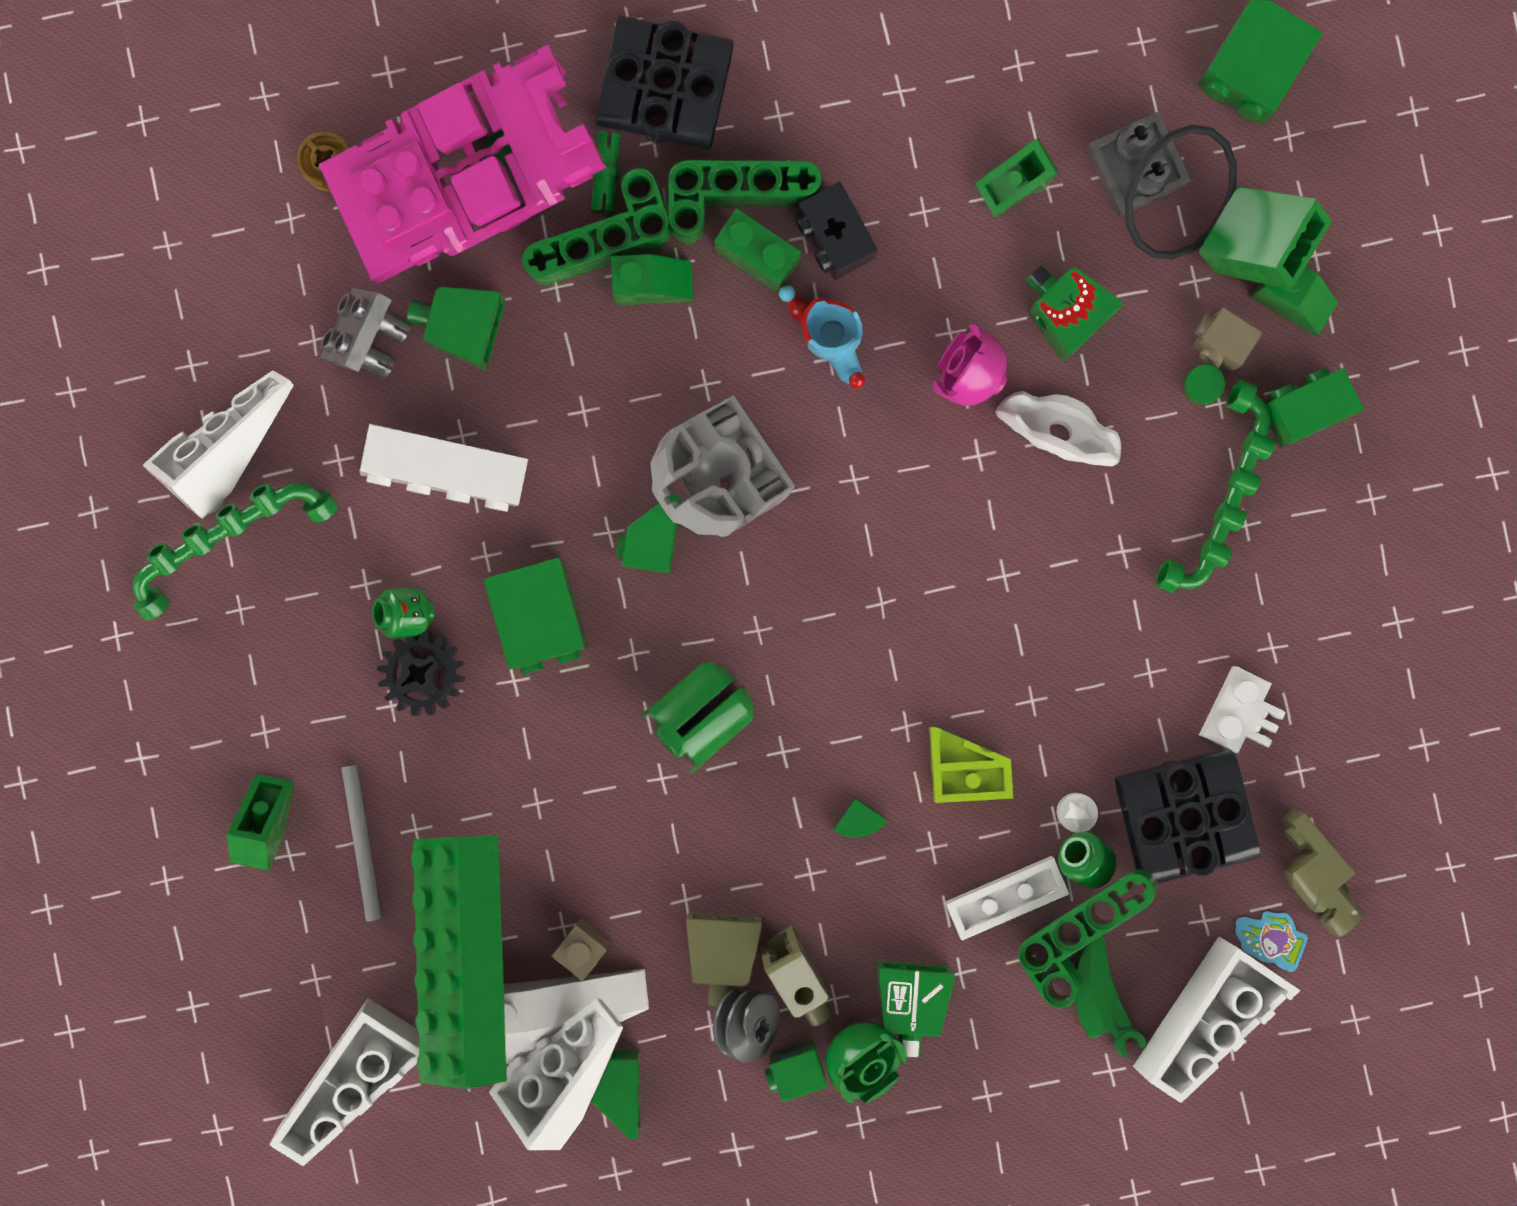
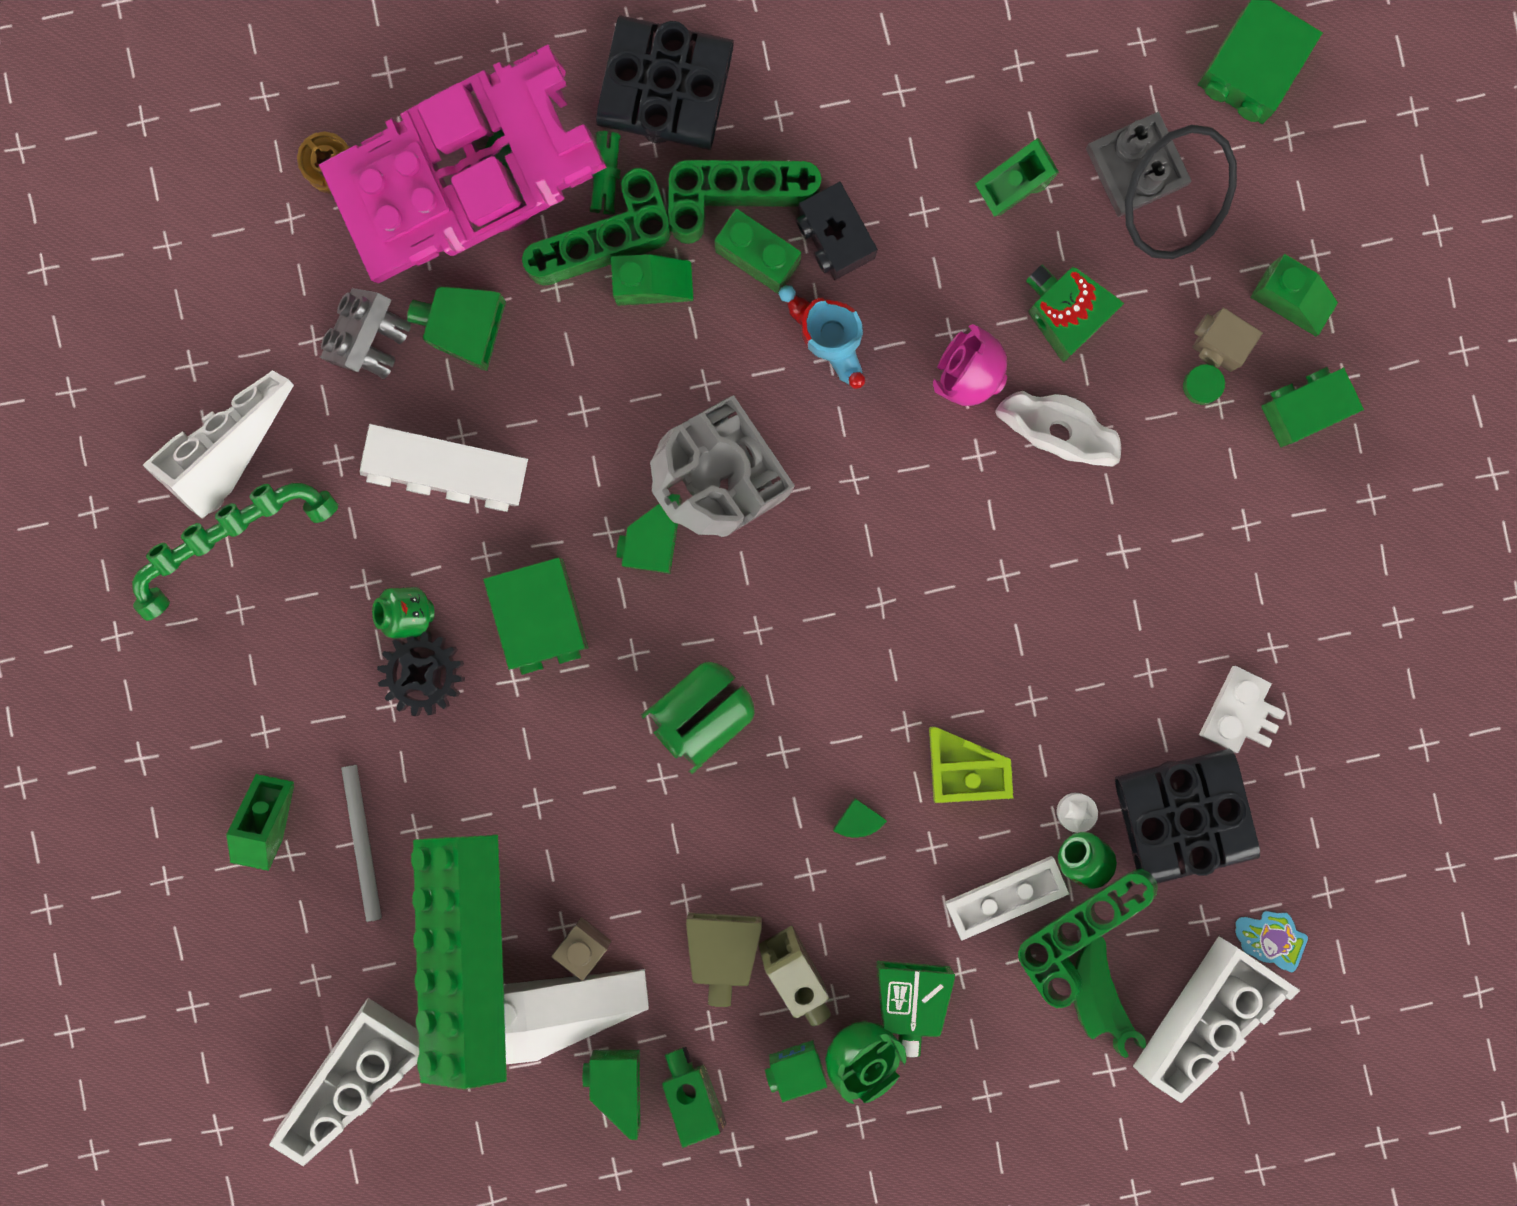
white wedge [489,999,623,1150] -> none
dark grey piece [713,989,780,1063] -> none
green bar [1155,379,1275,593] -> none
green brick [1198,186,1332,289] -> none
olive plate [1280,809,1364,937] -> none
none -> green torso [662,1046,726,1148]

